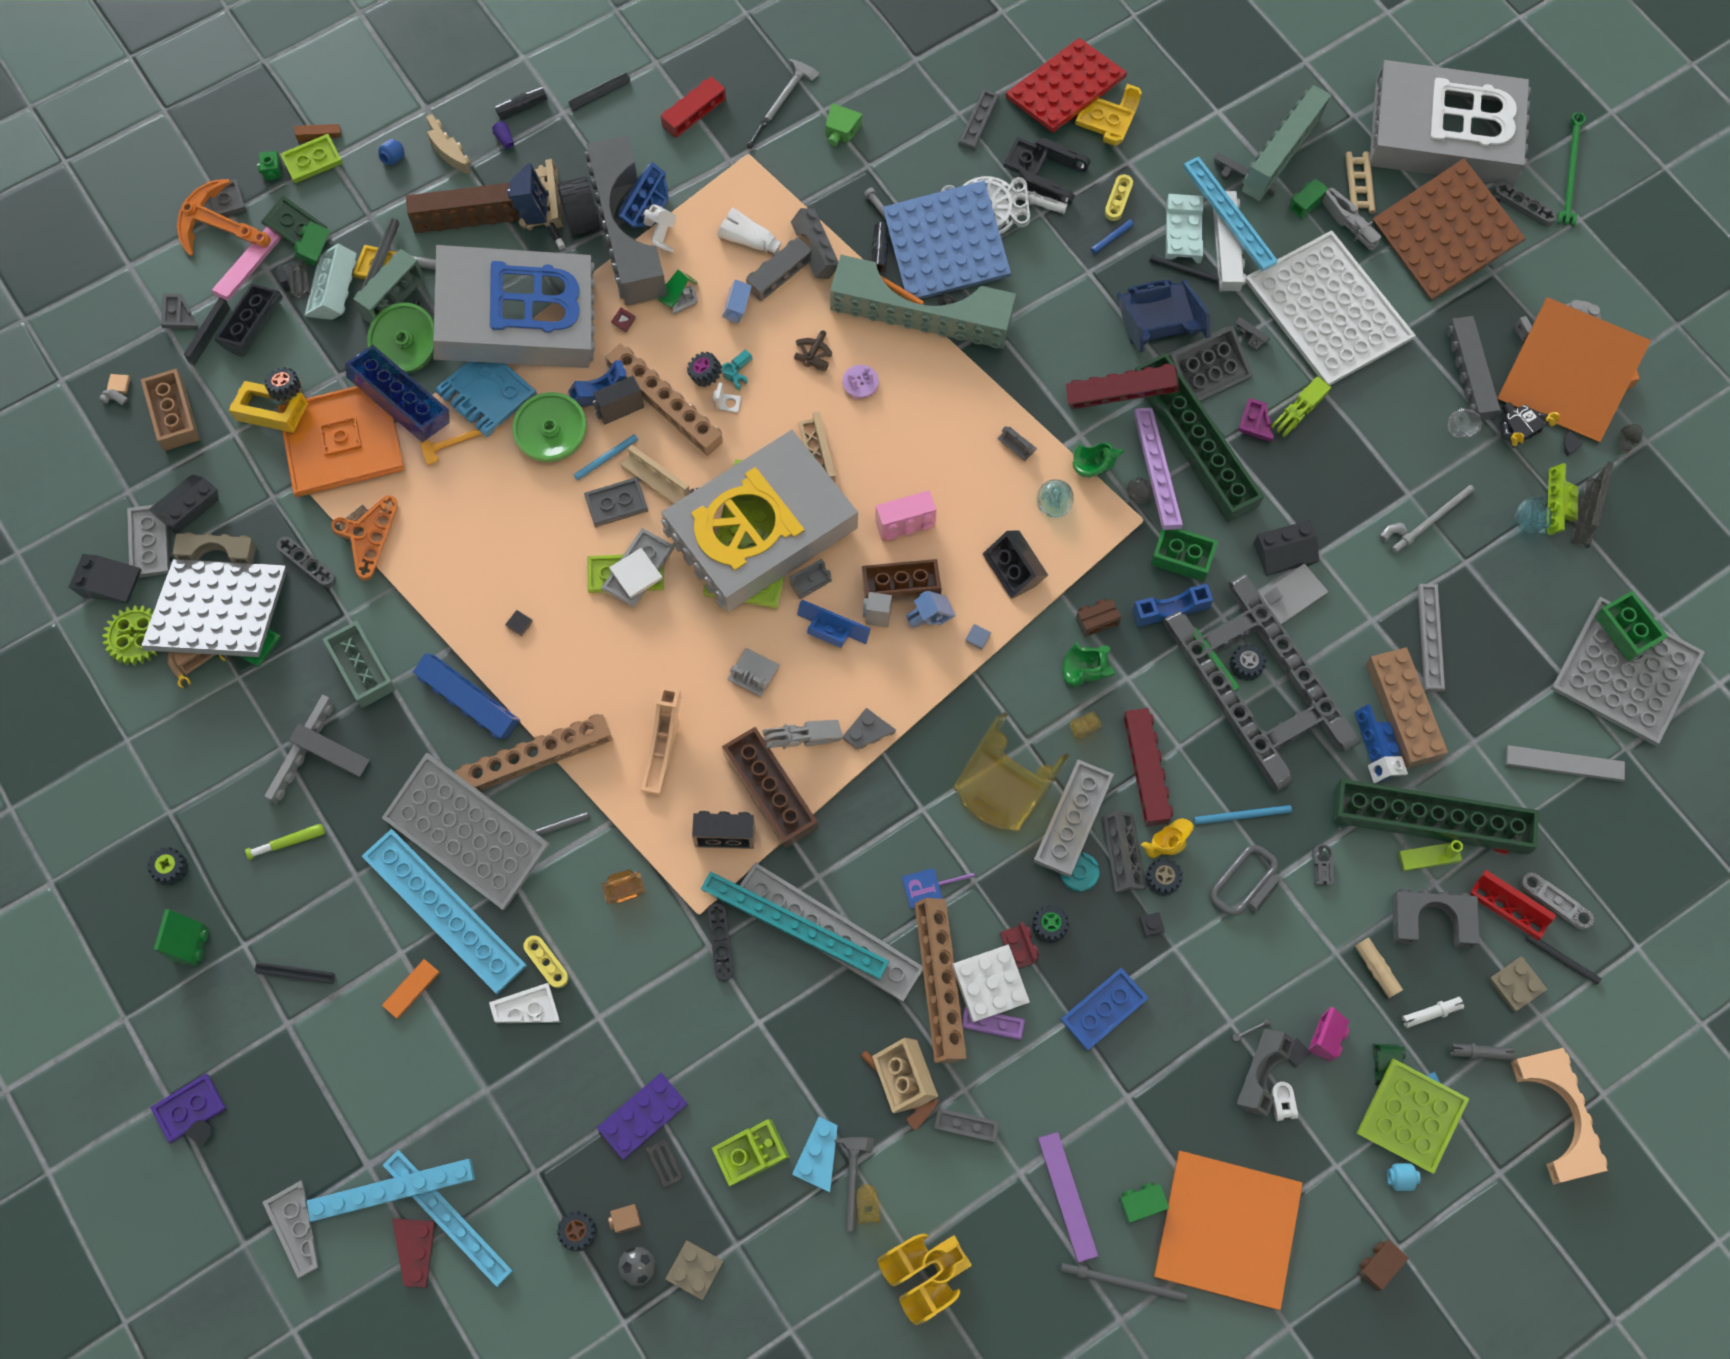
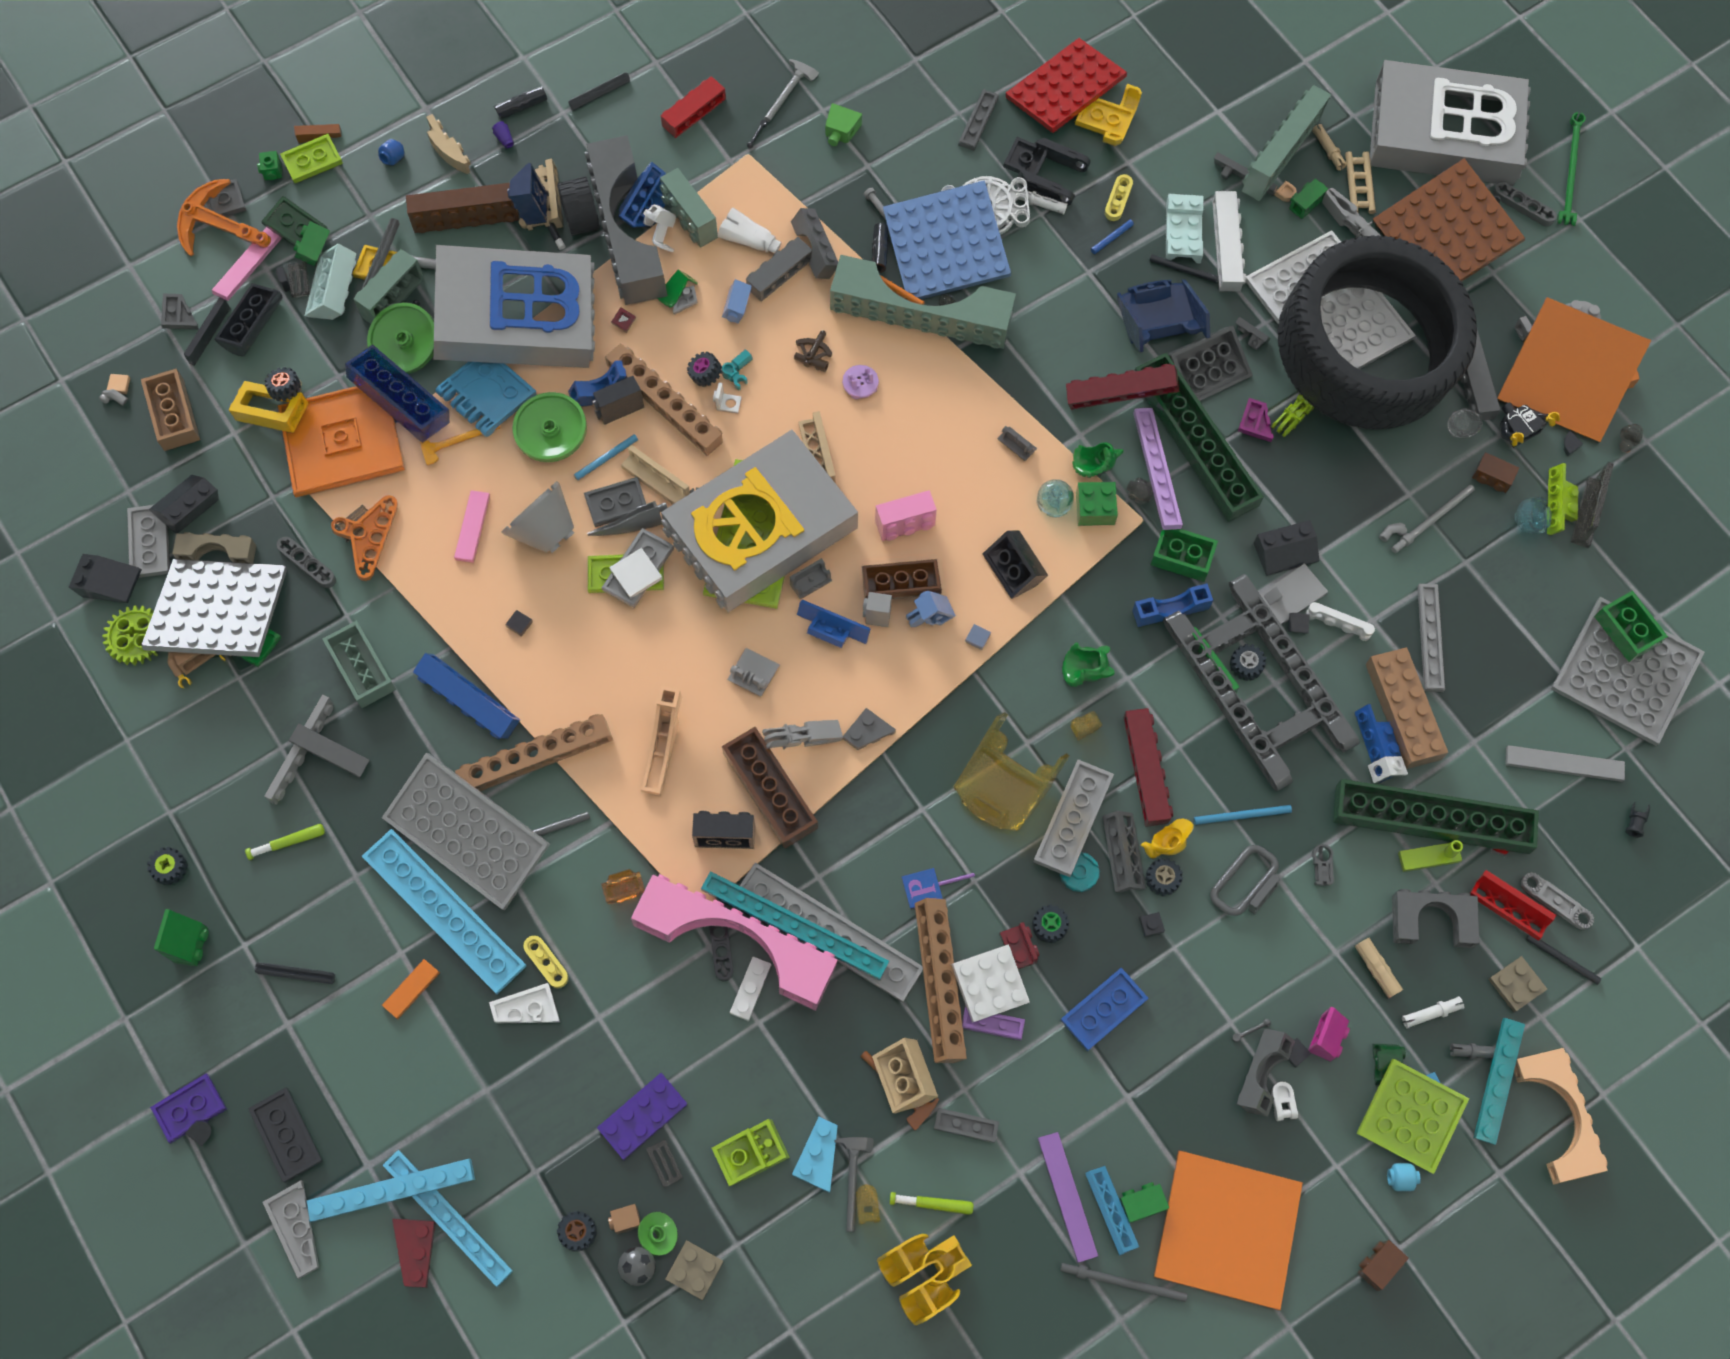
reddish brown brick [1076,599,1121,637] -> none
medium azure plate [1183,156,1278,272] -> none
none -> black plate [248,1088,323,1183]
none -> bright pink tile [454,490,490,563]
none -> light grey cone [501,481,574,553]
none -> dark grey piece [587,501,668,536]
none -> bright pink arch [631,874,837,1011]
none -> bright green dish [638,1212,677,1256]
none -> sand green brick [660,168,718,248]
none -> white plate [730,957,772,1021]
none -> lime piece [889,1192,974,1215]
none -> green brick [1076,482,1118,526]
none -> dark azure fence [1085,1166,1139,1255]
none -> light nougat tile [1275,181,1297,202]
none -> black tyre [1277,235,1477,430]
none -> black tile [1288,613,1310,634]
none -> white plate [1306,602,1375,641]
none -> tan pin [1312,124,1347,170]
none -> reddish brown brick [1472,452,1519,493]
none -> teal plate [1473,1018,1525,1145]
none -> black piece [1625,802,1650,838]

